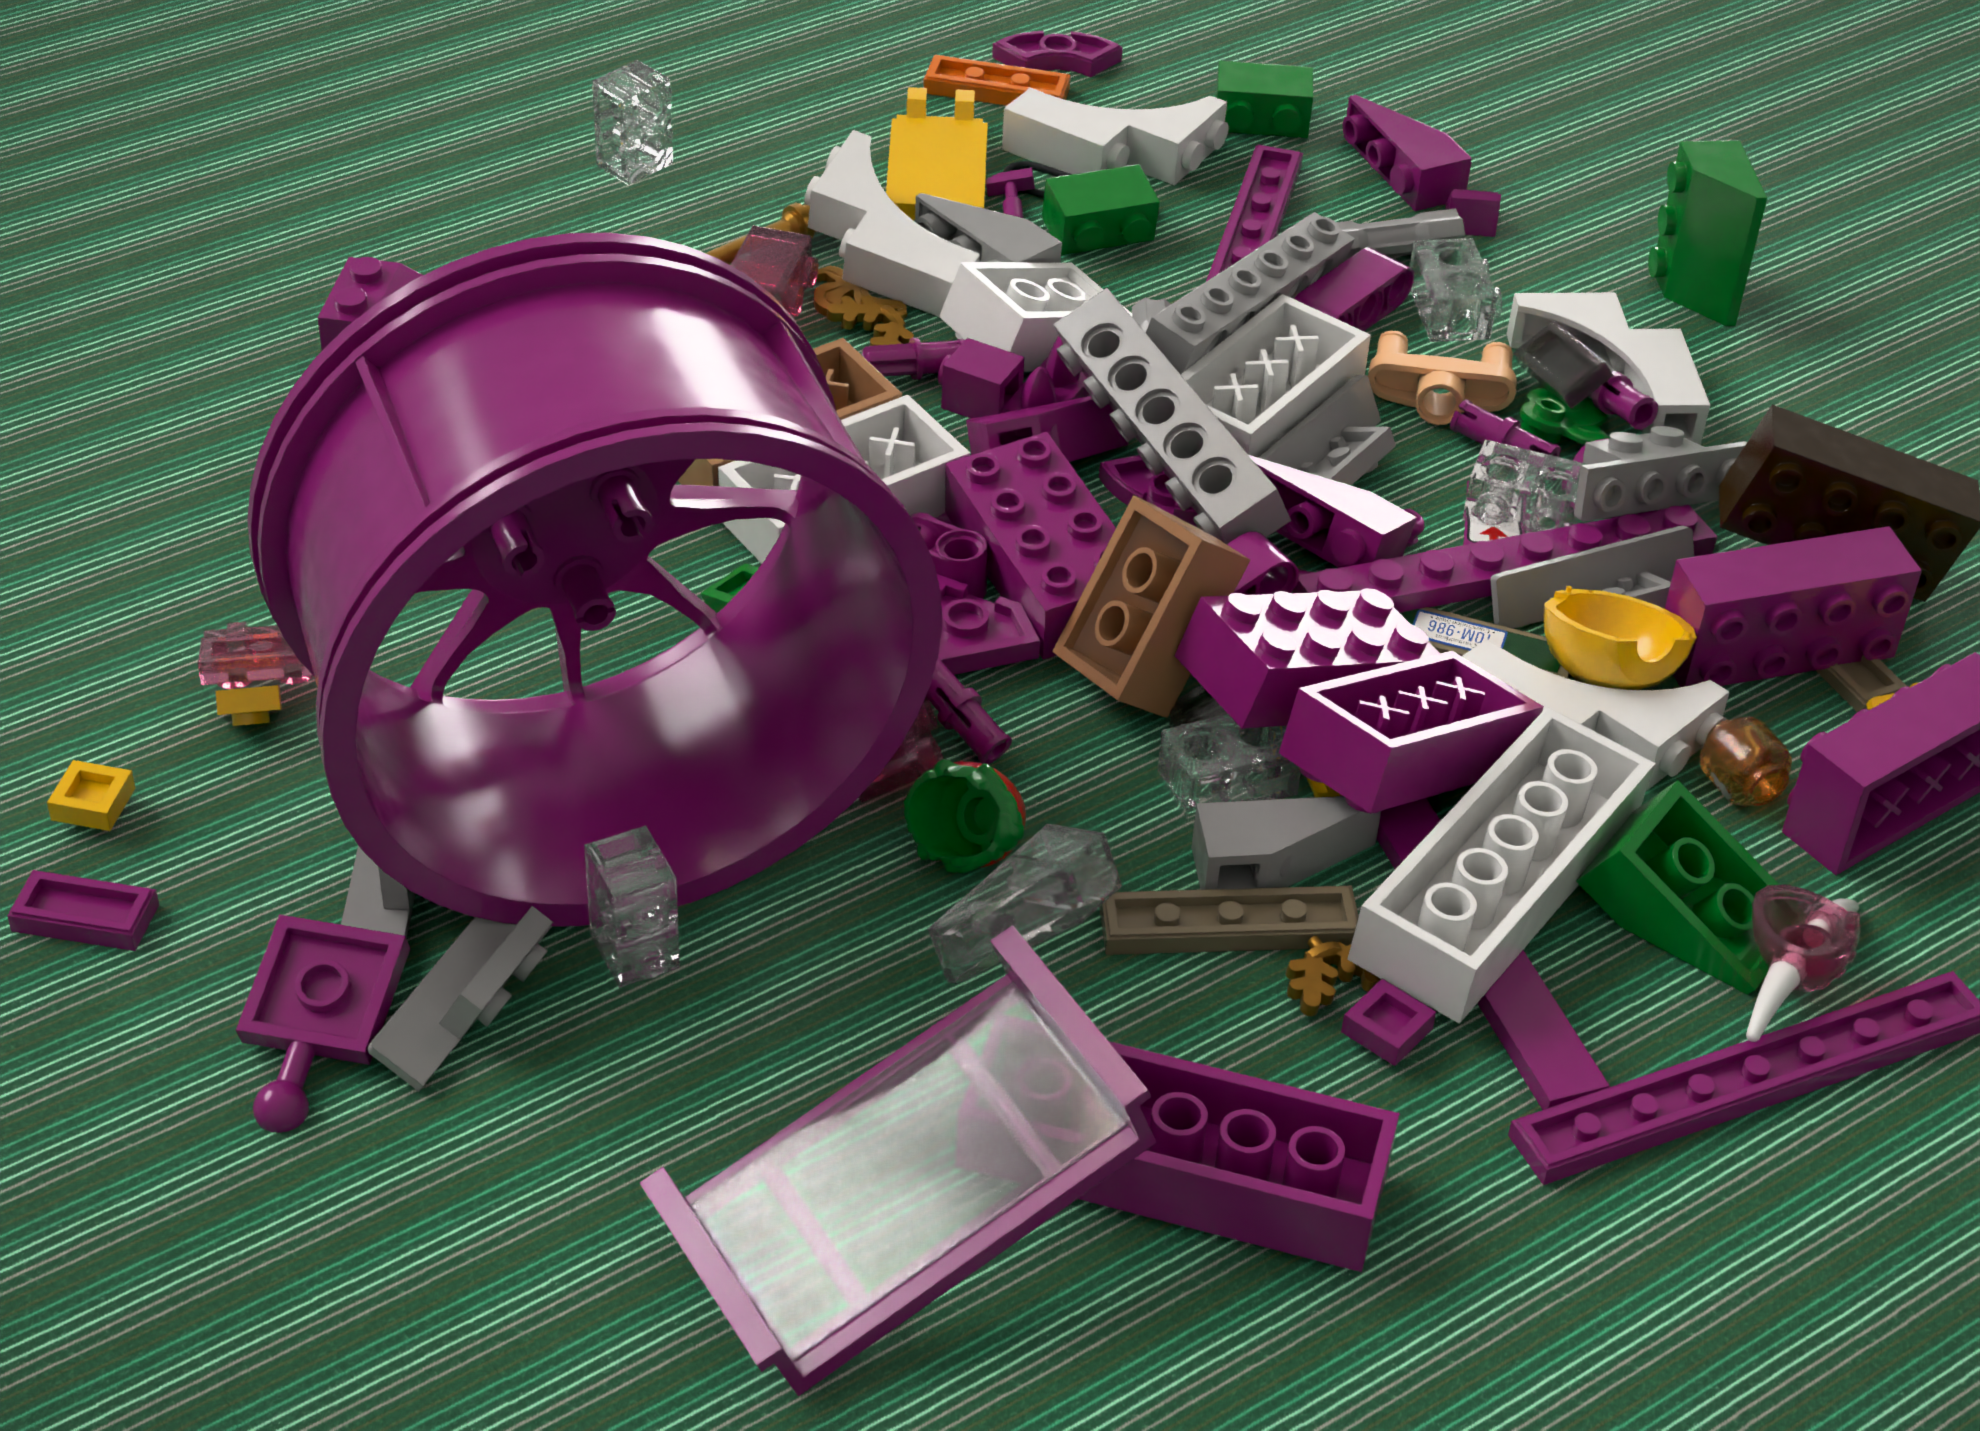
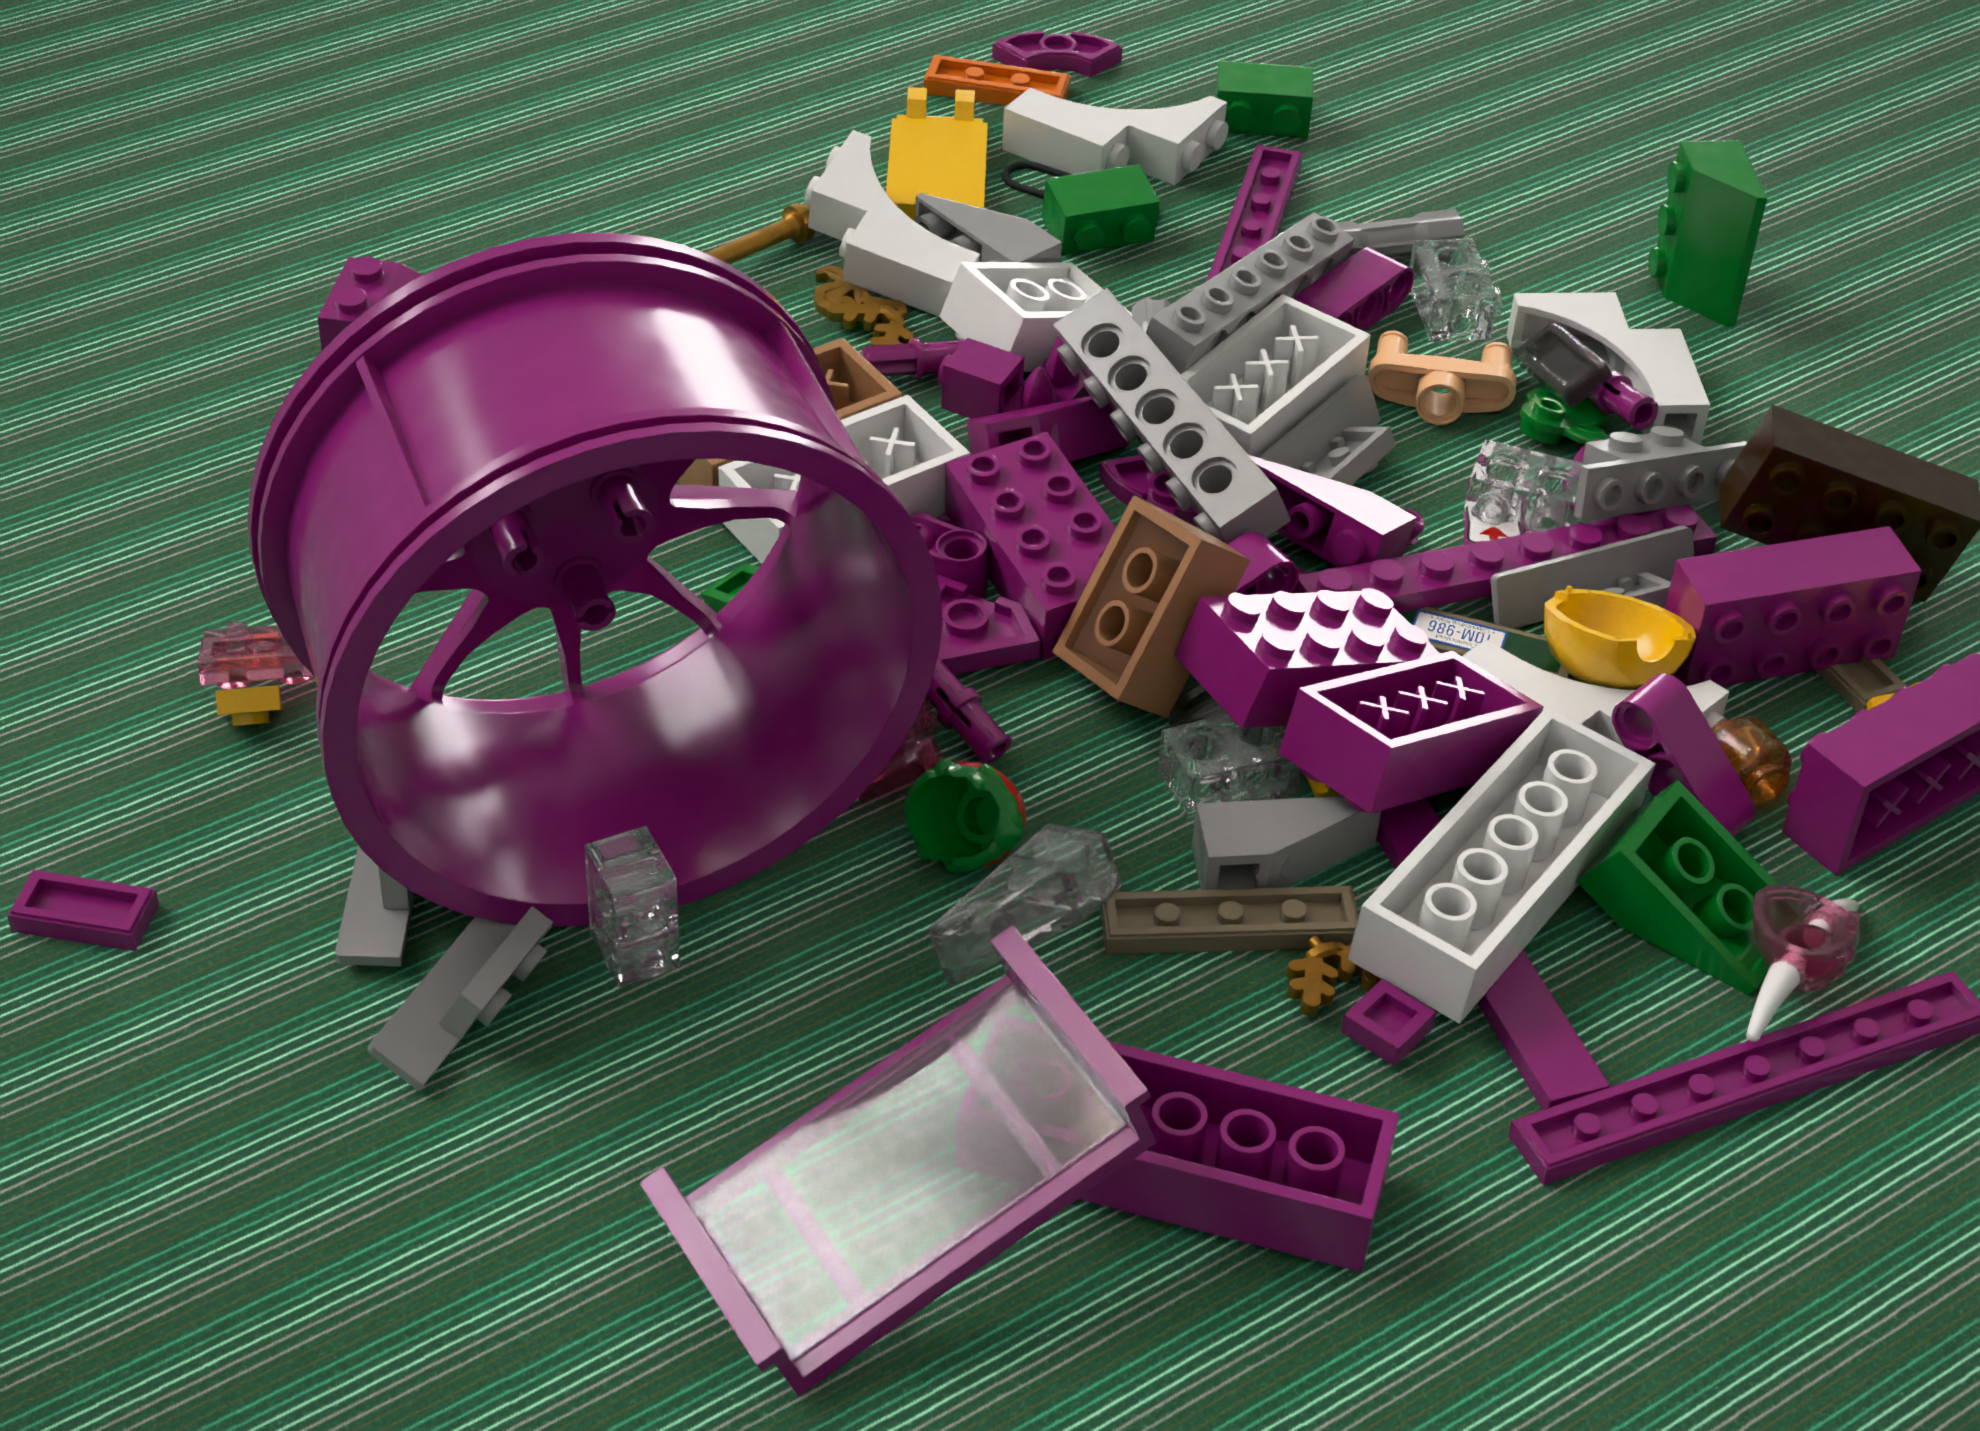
yellow plate [47,760,136,831] -> none
magenta plate [236,914,410,1133] -> none
clear brick [592,60,673,185] -> none
clear pink brick [731,225,818,317] -> none
magenta piece [985,167,1035,218] -> none
magenta slope [1343,95,1472,211] -> none
magenta slope [1445,189,1501,237] -> none
magenta pin [1450,399,1561,478] -> none
none -> magenta beam [1612,673,1755,837]

